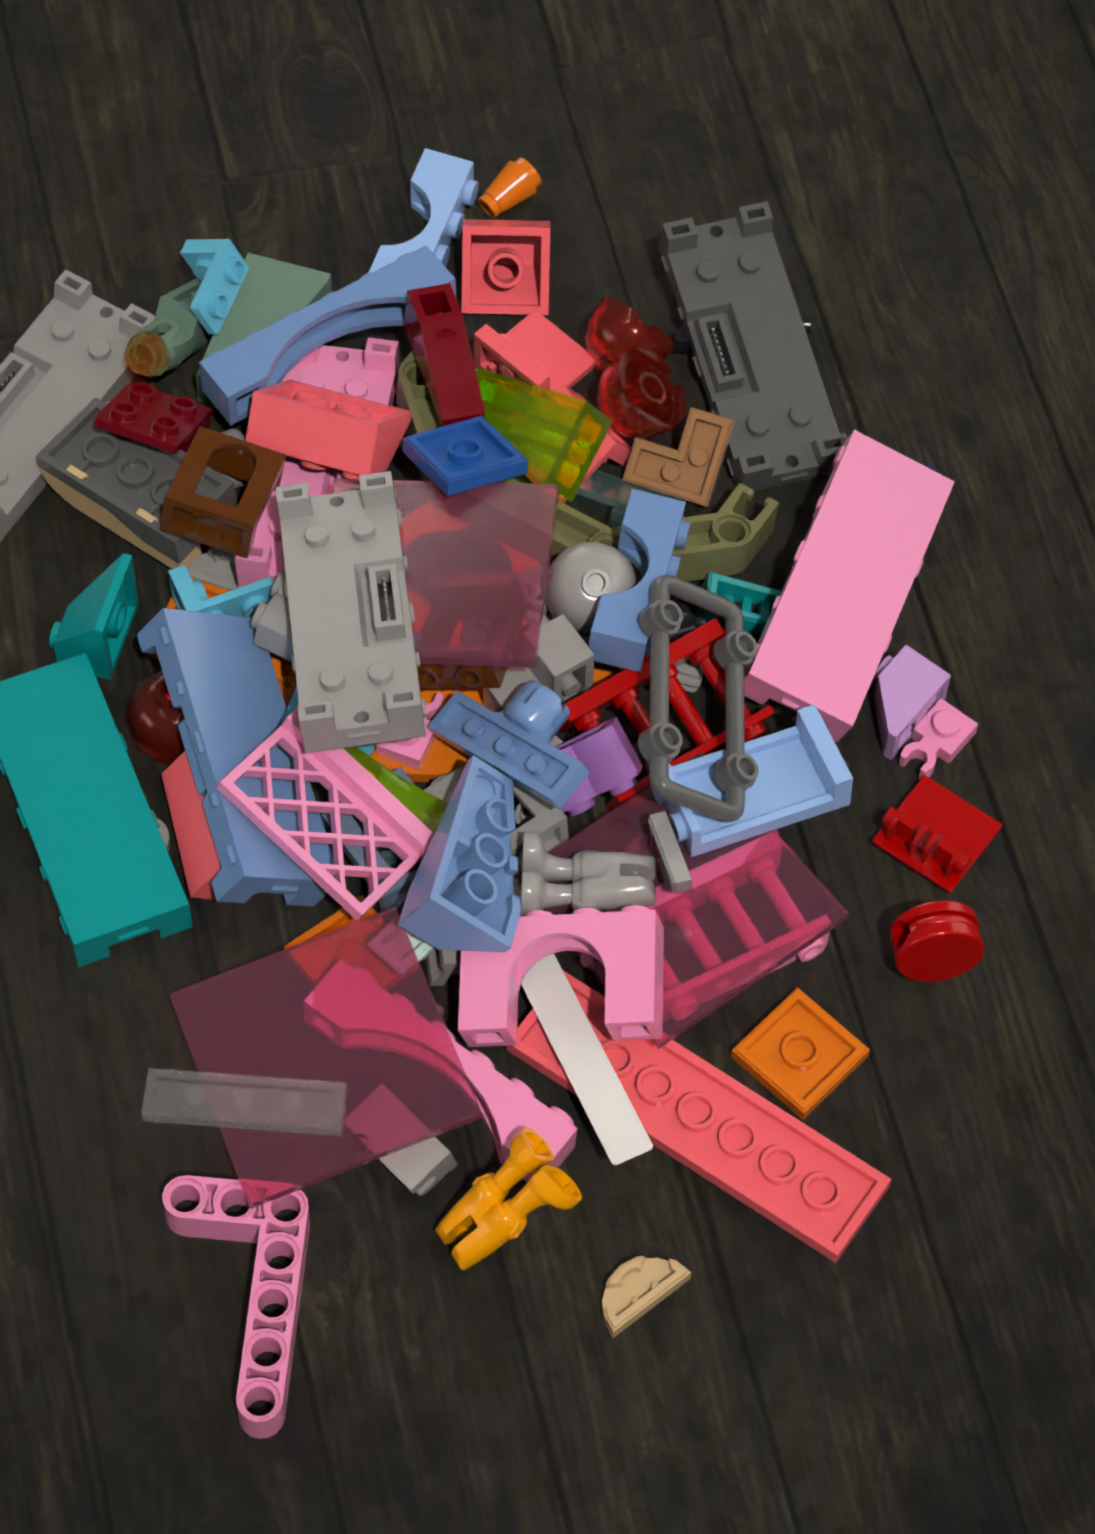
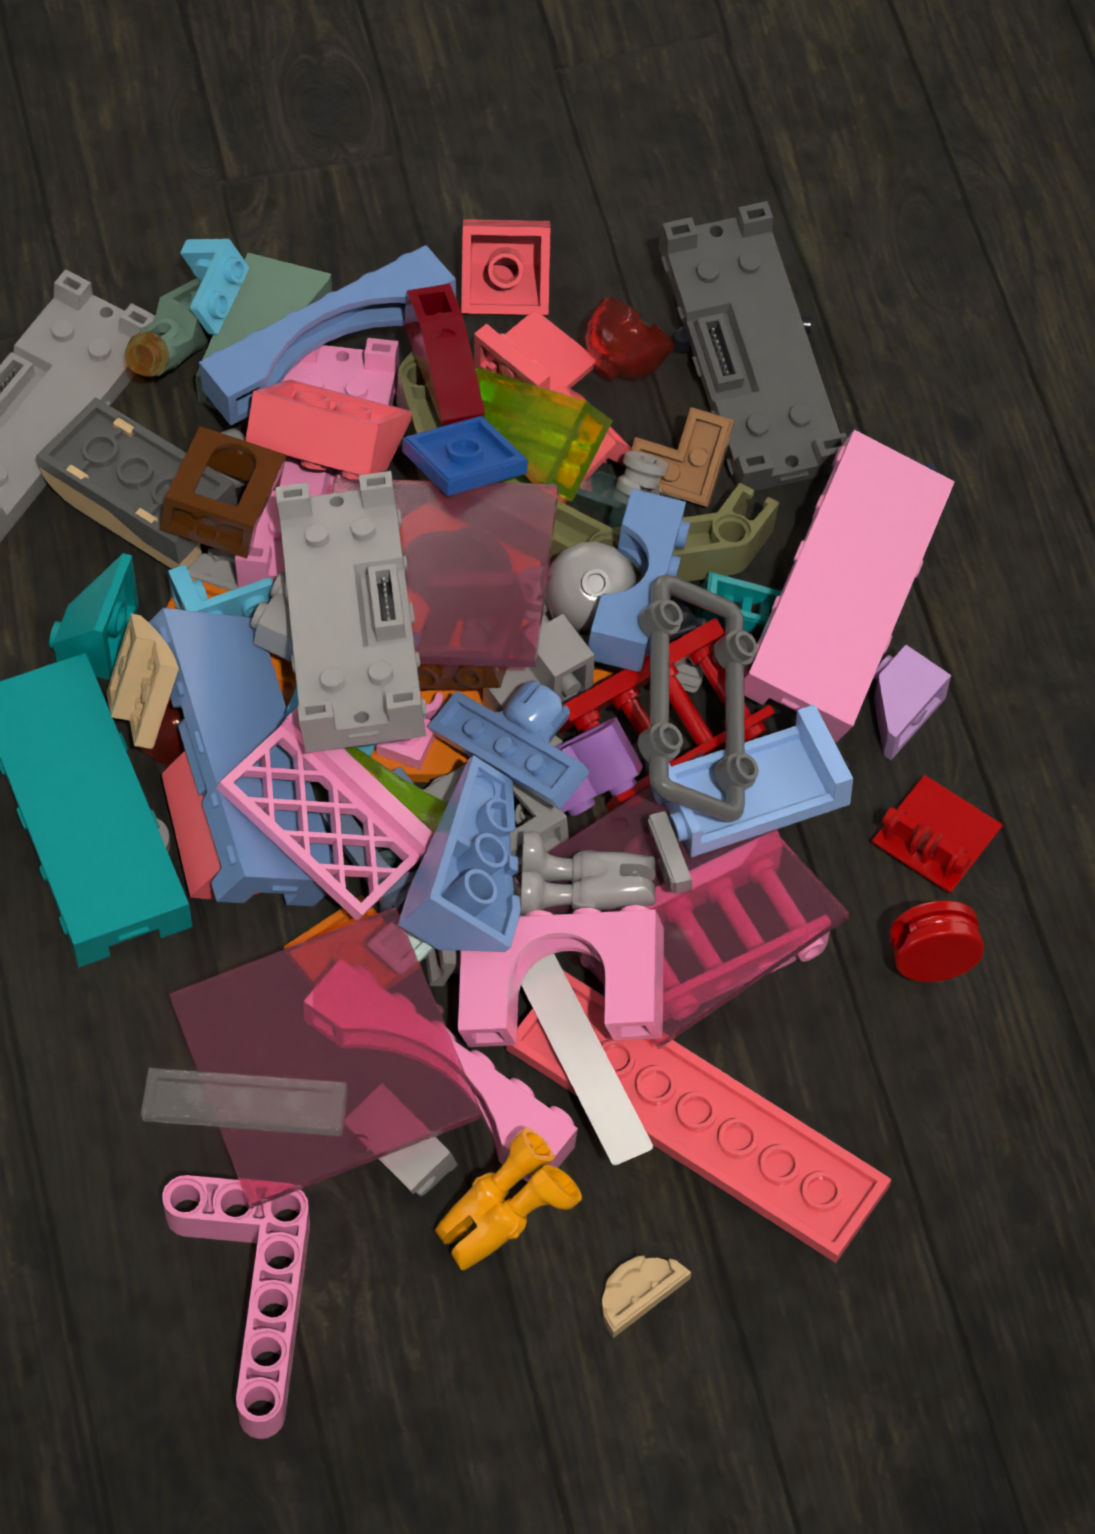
dark red bracket [94,381,212,453] -> none
light blue arch [368,148,479,273] -> none
orange cone [478,157,542,219] -> none
clear red cylinder [597,348,686,440] -> none
orange tile [731,987,870,1120] -> none
bright pink plate [899,698,978,780] -> none
none -> tan slope [106,614,179,749]
none -> light grey wheel [616,451,669,496]

